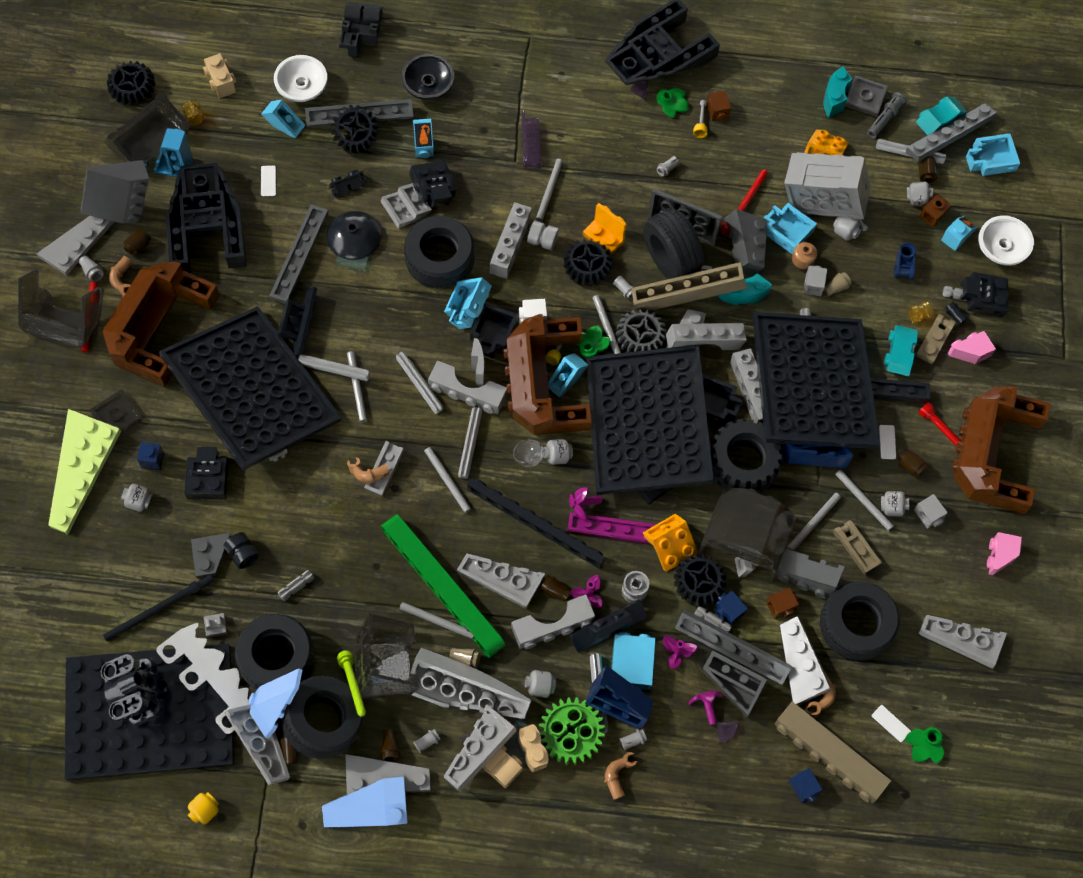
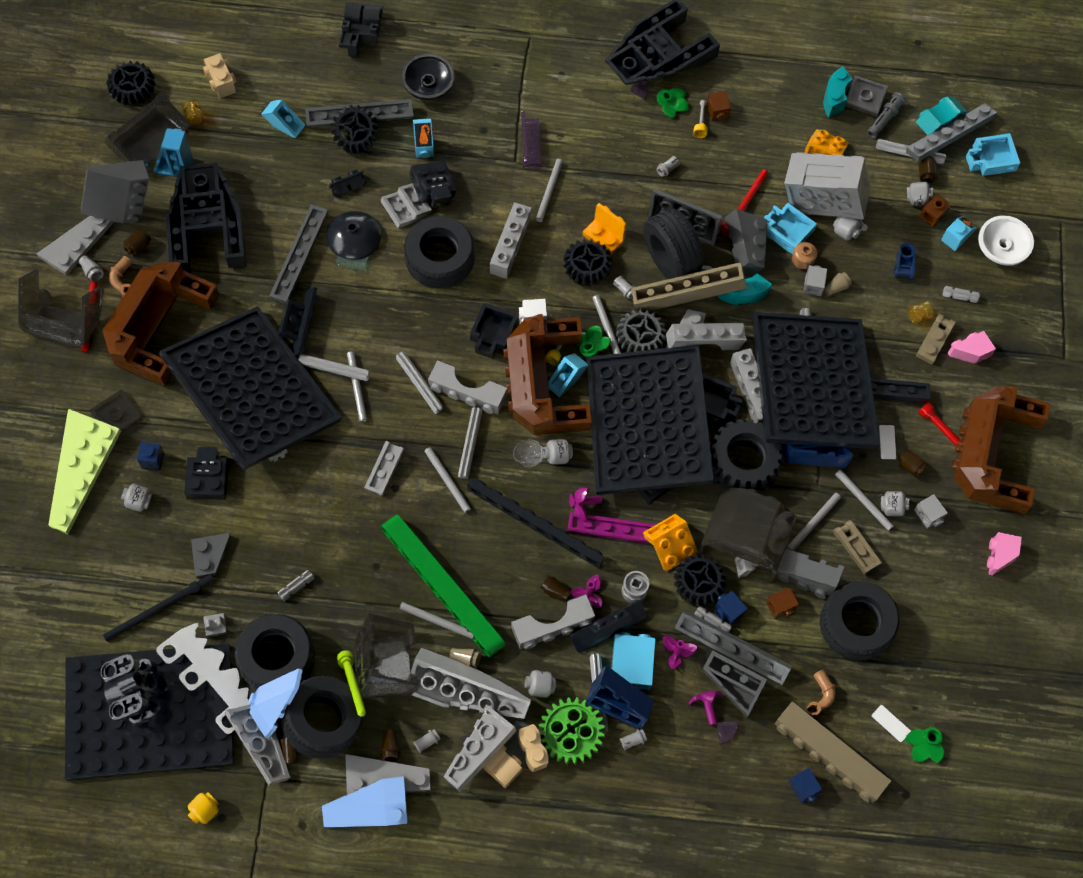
black wheel [223,532,260,569] -> none
white sticker [261,166,276,196] -> none
white dish [274,55,327,102] -> none
medium nougat piece [347,457,390,484] -> none
medium azure piece [444,278,492,329] -> none
light grey wing [457,553,545,609] -> none
light grey slope [471,338,484,388] -> none
light grey wheel [527,220,559,251] -> none
medium nougat piece [604,752,637,800] -> none
wing [780,616,832,705] -> none
teal brick [884,325,918,376] -> none
light grey wing [918,615,1007,669] -> none
black pin [945,301,968,326] -> none
black piece [960,272,1008,317] -> none

